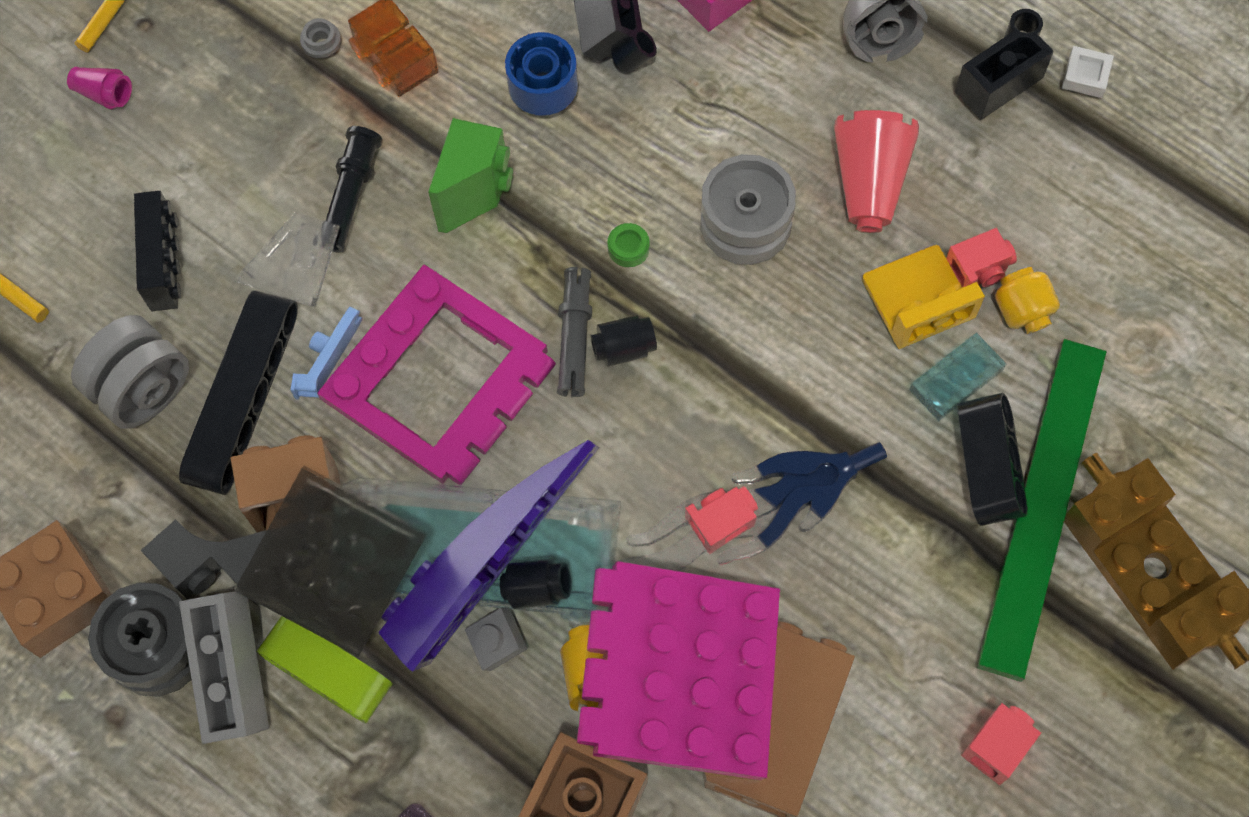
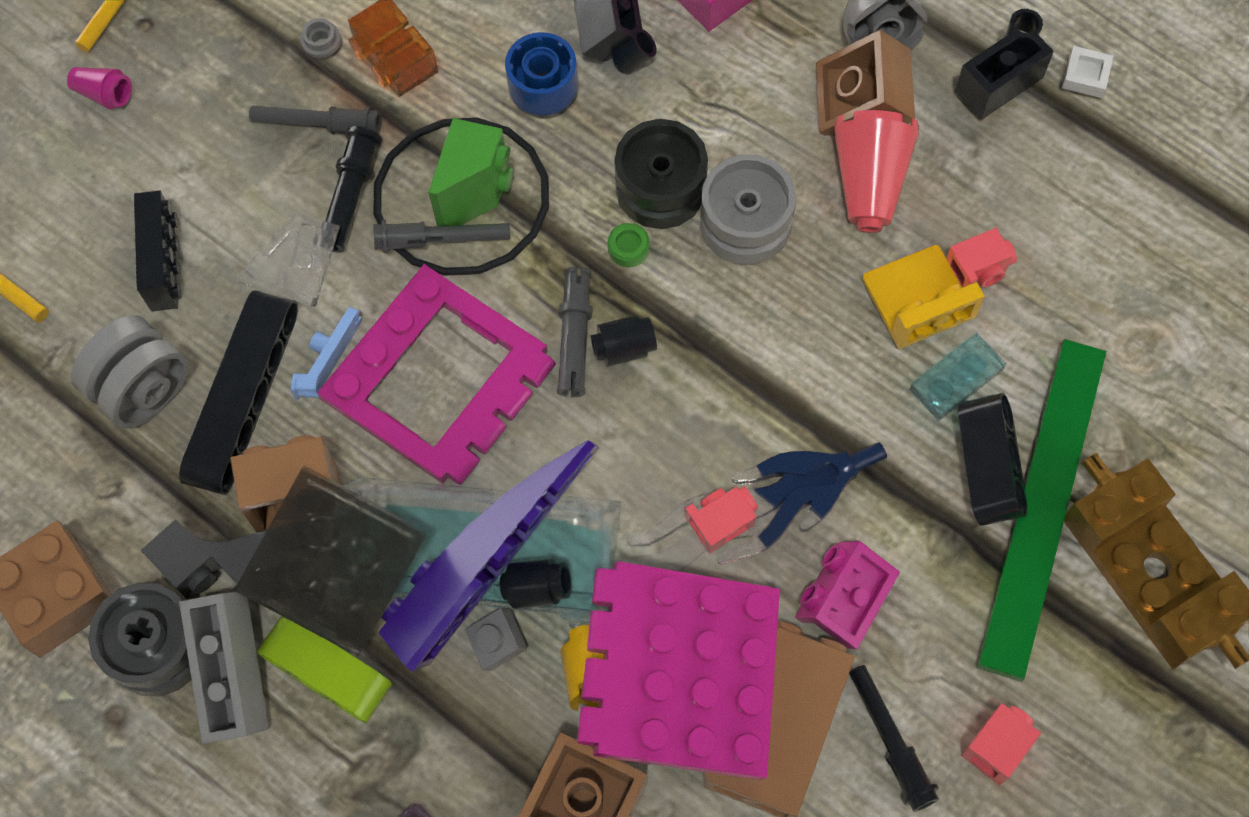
yellow head [995,267,1060,334] -> none
none -> dark grey pin [249,106,382,134]
none -> black piece [373,117,549,276]
none -> dark grey pin [373,220,510,253]
none -> pearl dark grey wheel [614,119,708,229]
none -> dark pink bracket [795,541,900,649]
none -> medium nougat slope [816,30,915,136]
none -> black pin [849,665,939,812]

